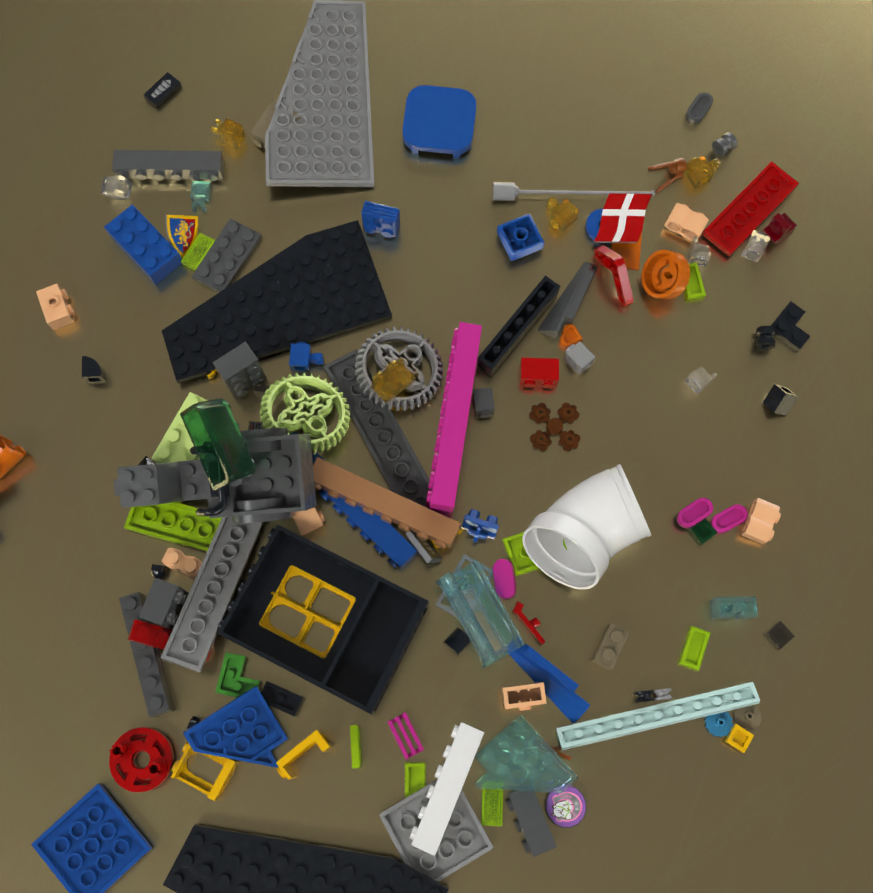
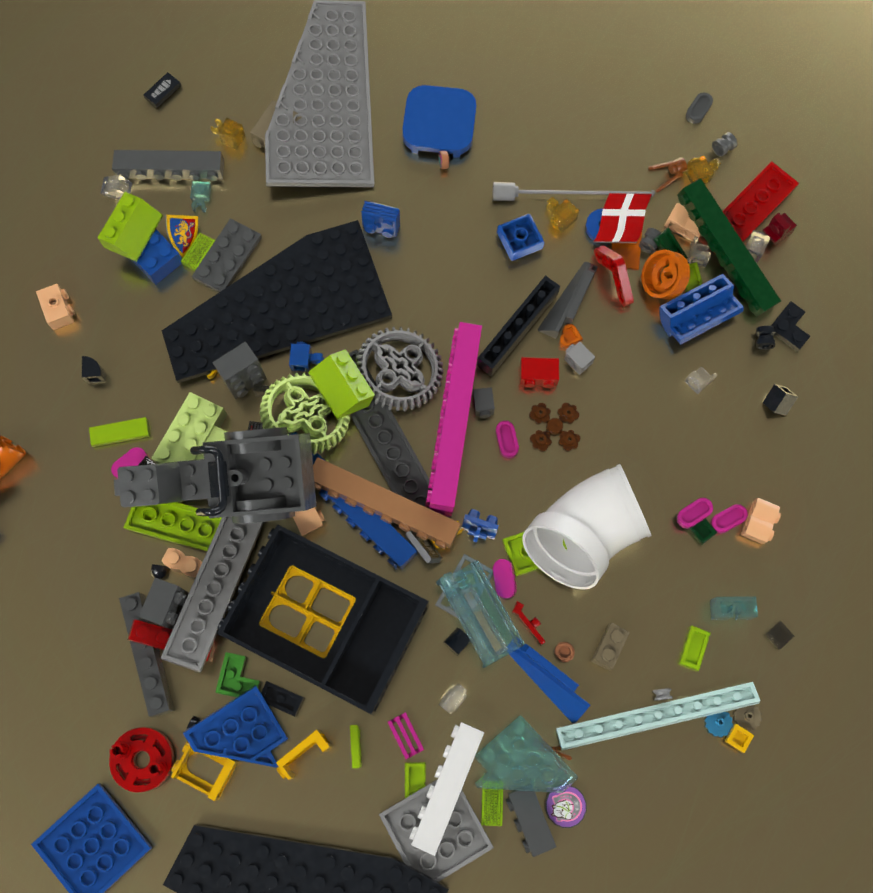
clear green windscreen [180,398,256,491] -> none
clear yellow bracket [371,358,416,404] -> none
light nougat brick [501,682,547,711] -> none
black bush [634,690,654,703] -> none
none -> lime tile [89,417,150,447]
none -> lime slope [98,192,163,262]
none -> dark pink tile [111,447,148,479]
none -> lime slope [308,349,375,419]
none -> nougat tile [439,151,449,169]
none -> clear brick [439,683,468,715]
none -> dark pink tile [495,421,519,459]
none -> nougat tile [554,642,575,663]
none -> dark grey wheel [639,228,661,254]
none -> dark green tile [653,228,688,259]
none -> blue brick [660,274,744,345]
none -> dark green brick [677,178,781,317]

